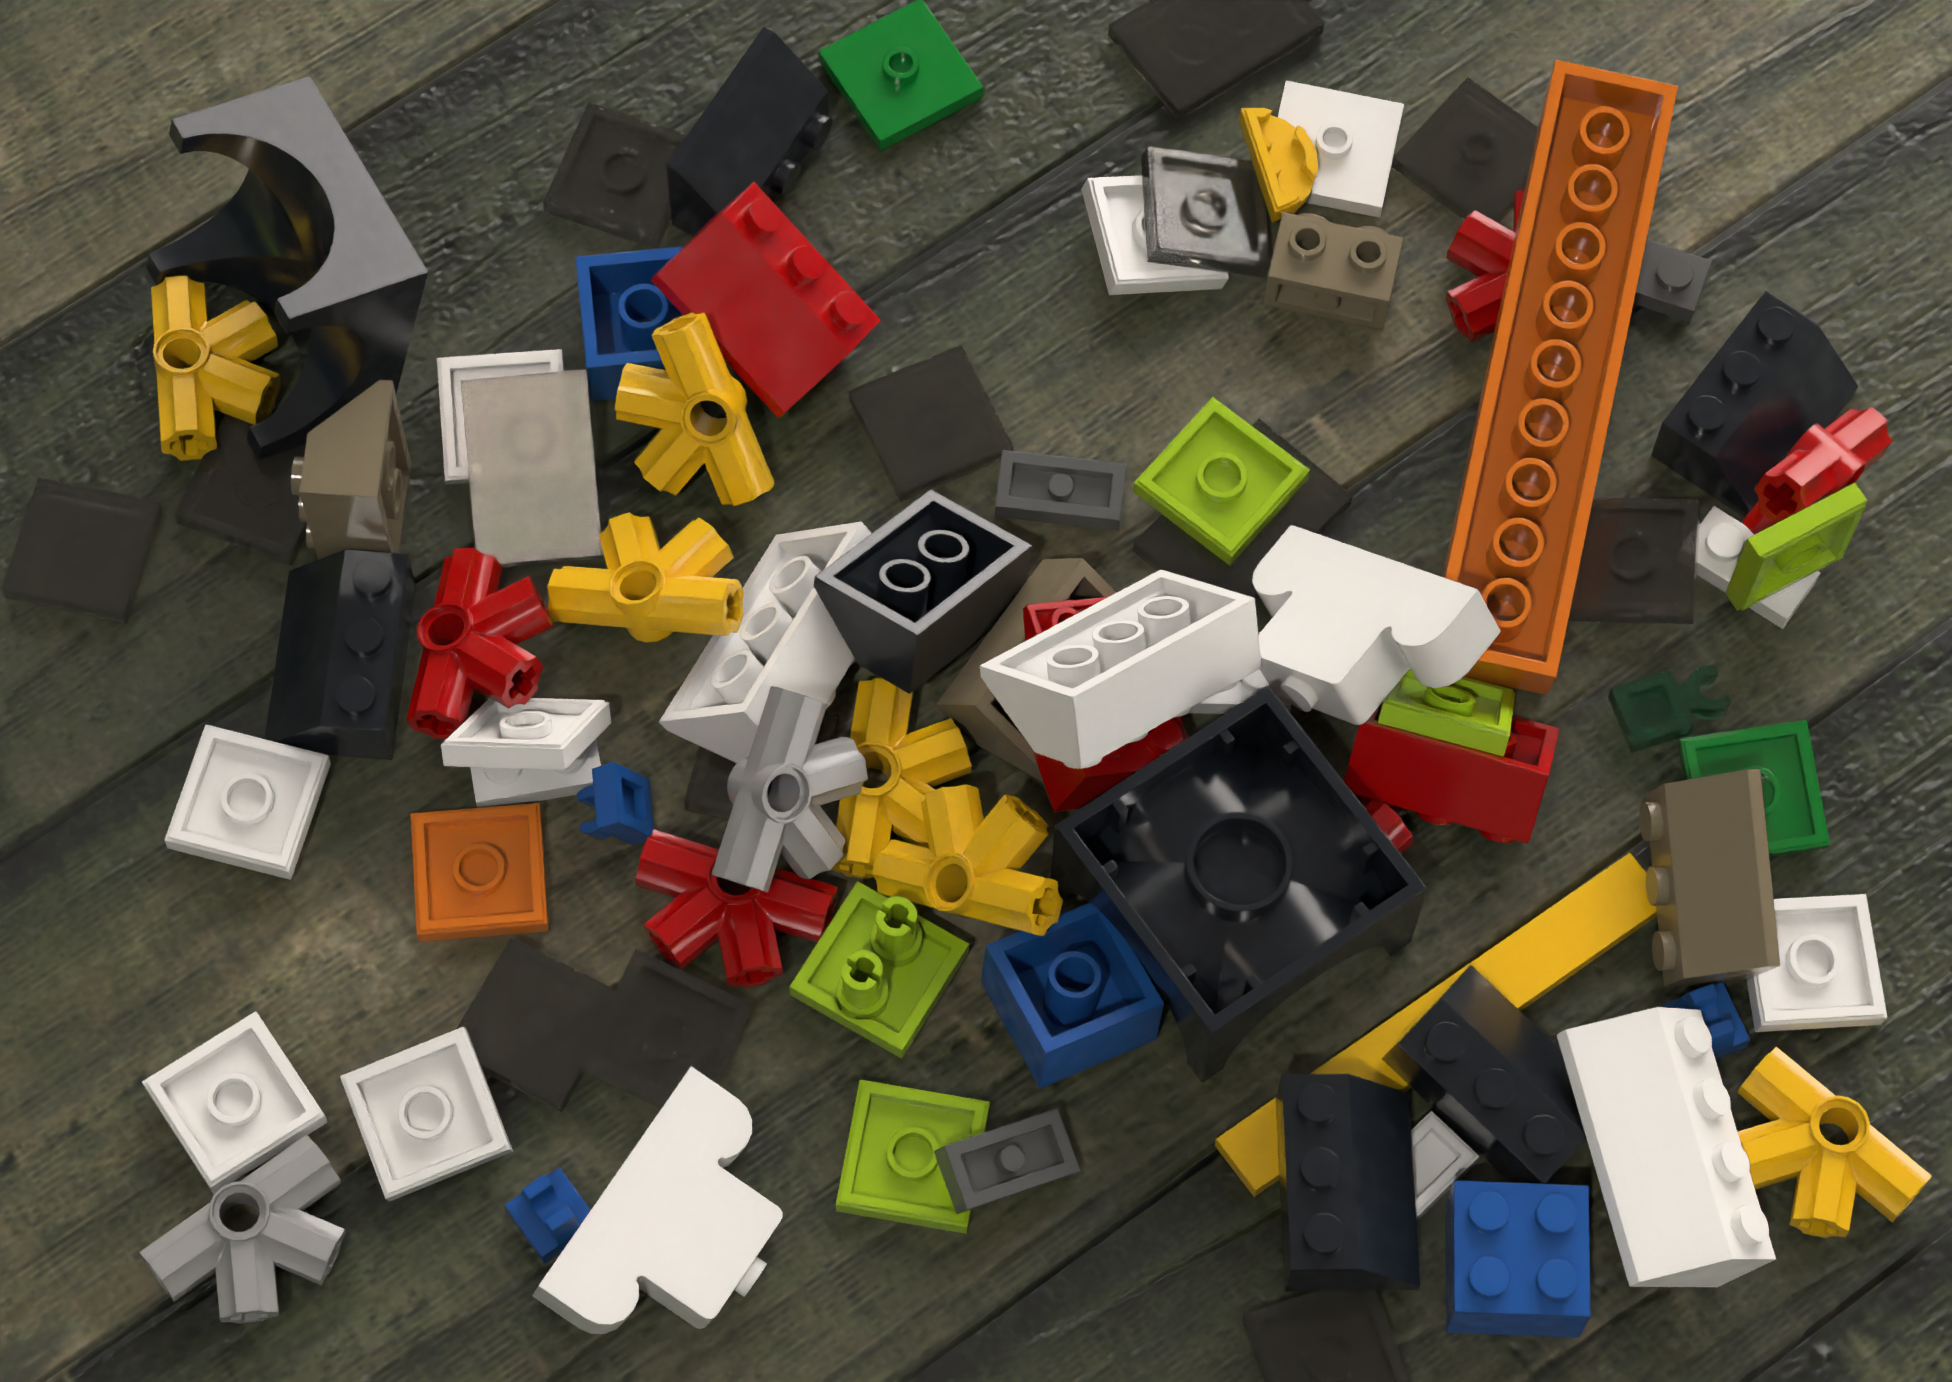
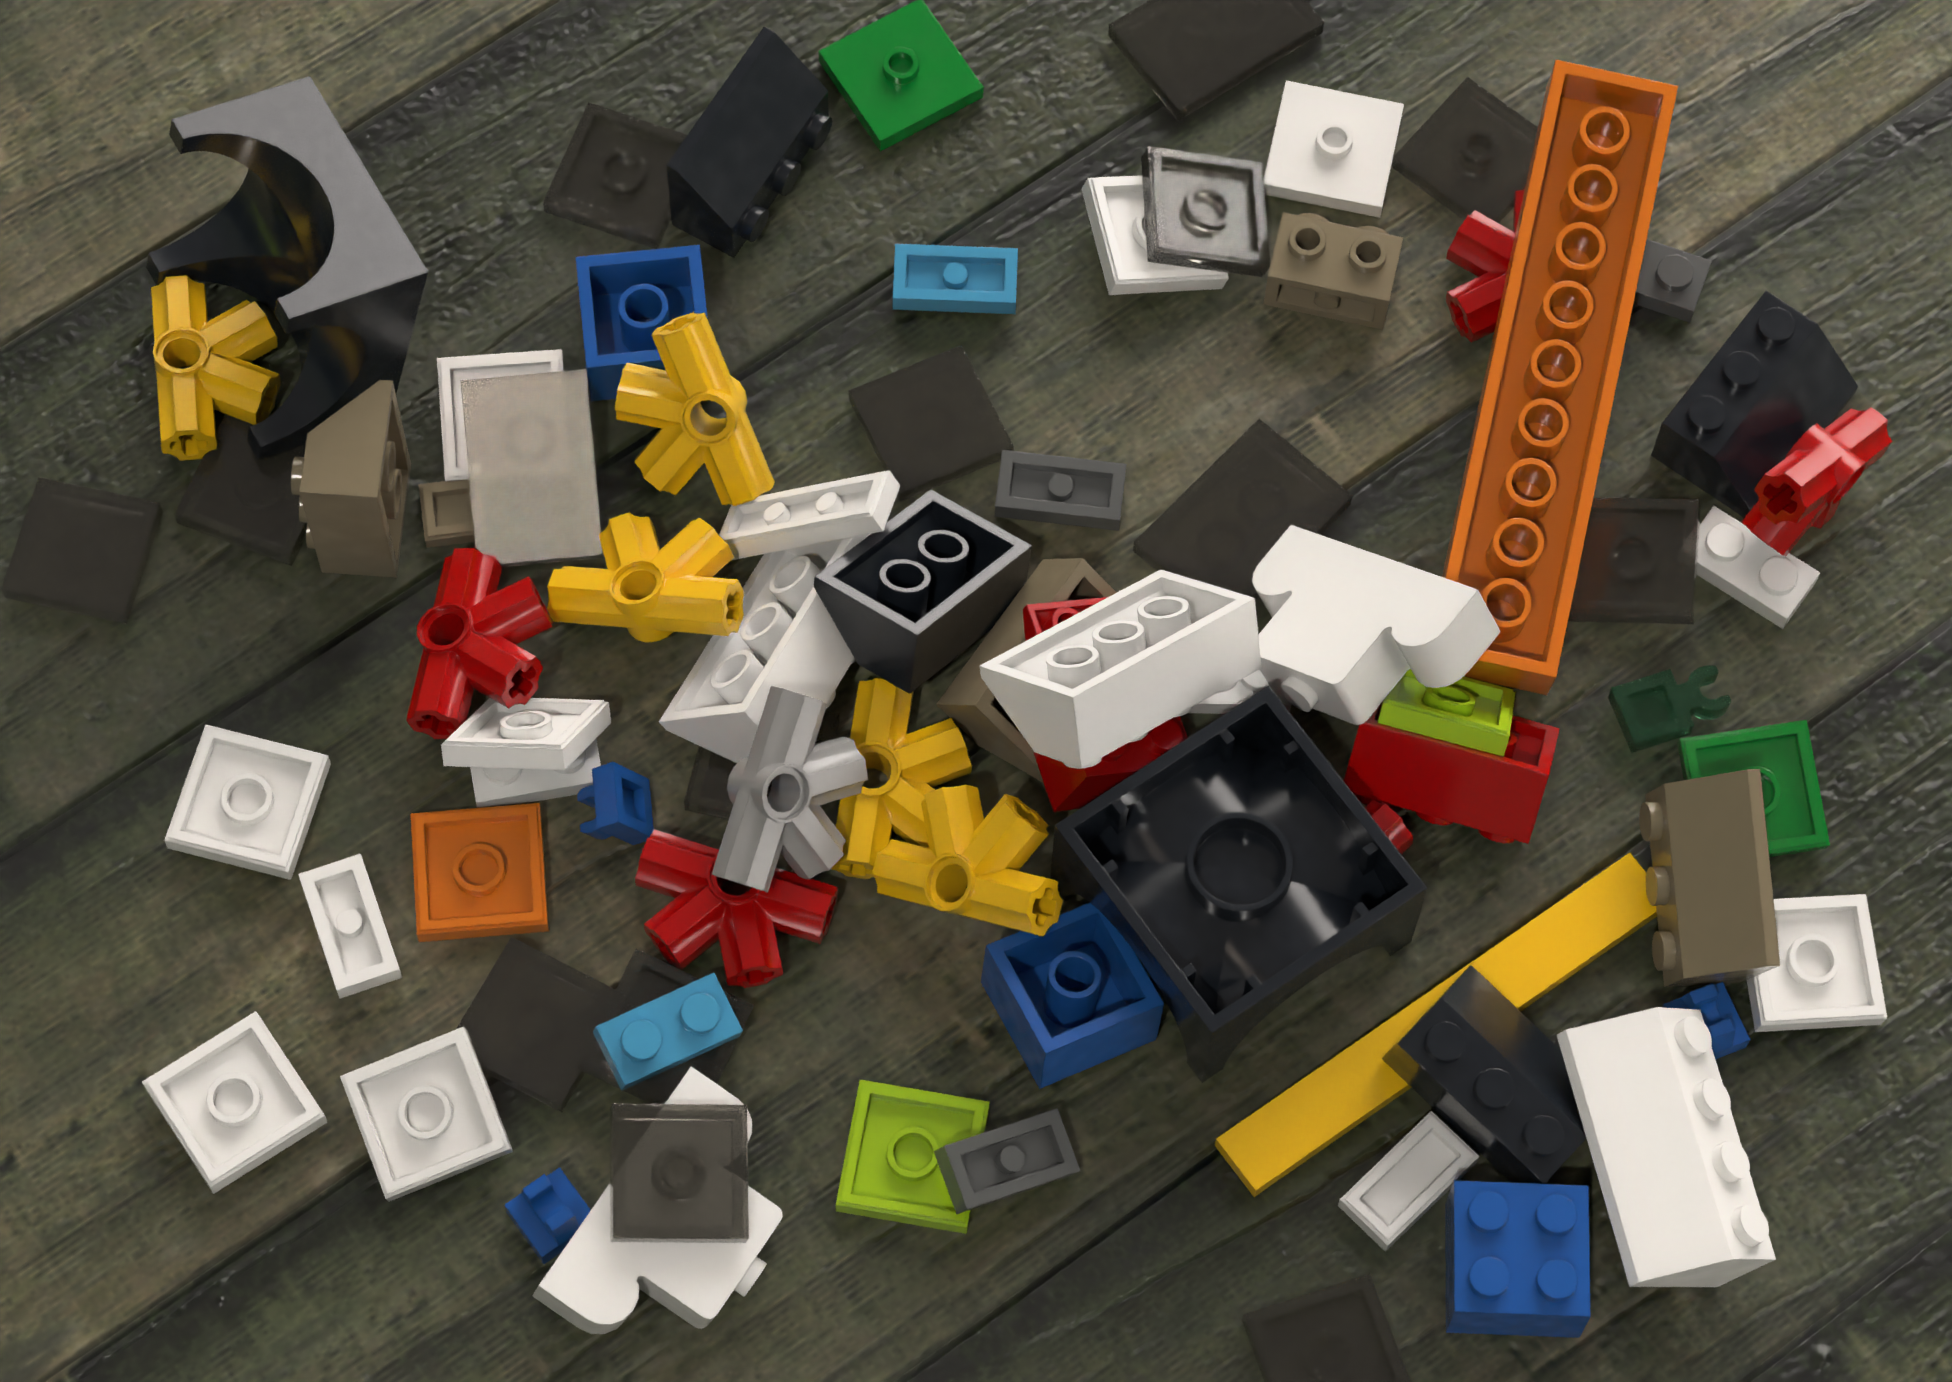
light grey piece [139,1135,346,1324] -> none
black slope [265,550,416,760] -> none
red slope [650,182,881,418] -> none
lime plate [789,881,969,1059] -> none
lime tile [1133,397,1310,566] -> none
yellow tile [1238,108,1318,223] -> none
black slope [1276,1074,1420,1292] -> none
lime tile [1725,483,1867,611] -> none
yellow piece [1737,1047,1932,1238] -> none
none -> white plate [298,854,402,999]
none -> dark tan tile [418,478,489,548]
none -> dark azure plate [593,973,743,1091]
none -> clear smoke plate [610,1103,749,1243]
none -> white tile [719,470,900,560]
none -> dark azure plate [893,244,1018,314]

